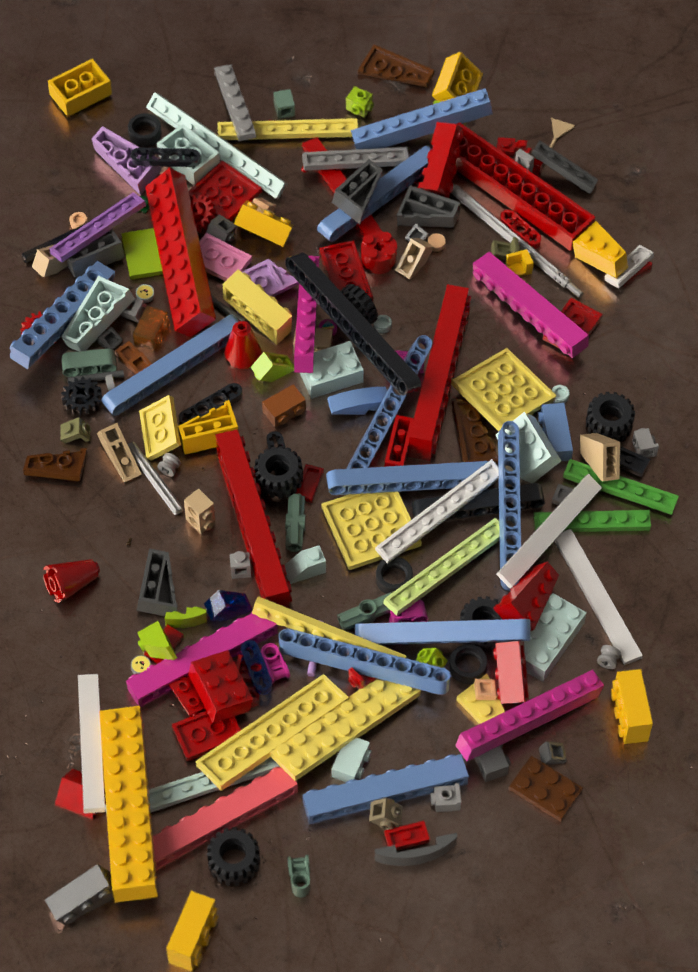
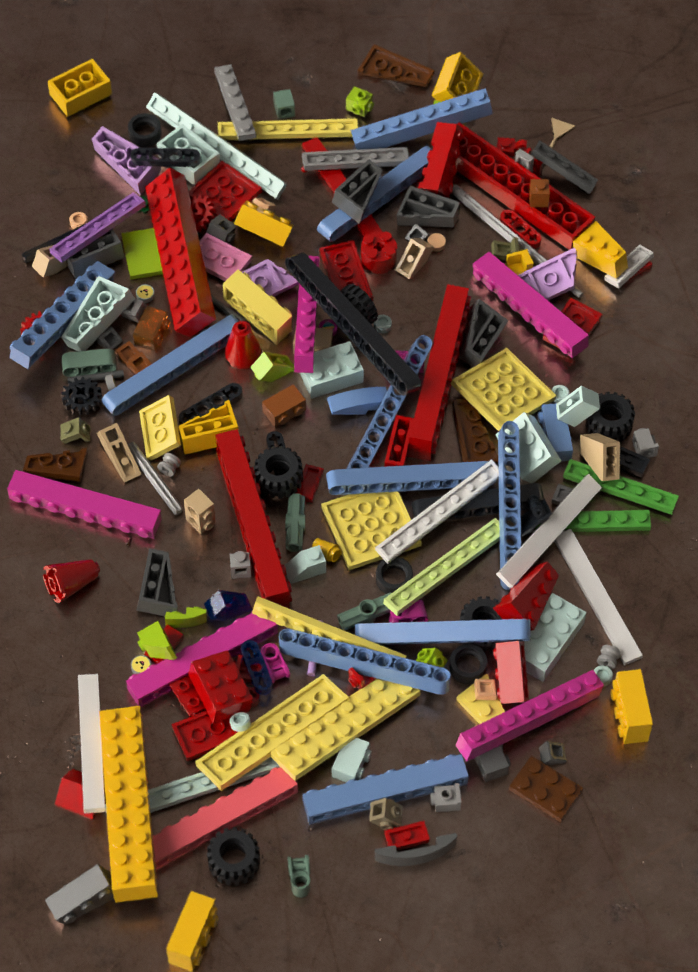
none -> dark pink brick [7,470,162,539]
none -> light aqua tile [230,712,251,732]
none -> yellow cone [312,538,342,562]
none -> dark grey wedge [459,299,508,368]
none -> lavender wing [518,247,577,301]
none -> black hinge [521,495,552,537]
none -> dark orange brick [529,179,550,207]
none -> light aqua brick [556,386,600,427]
none -> light aqua tile [594,665,613,686]

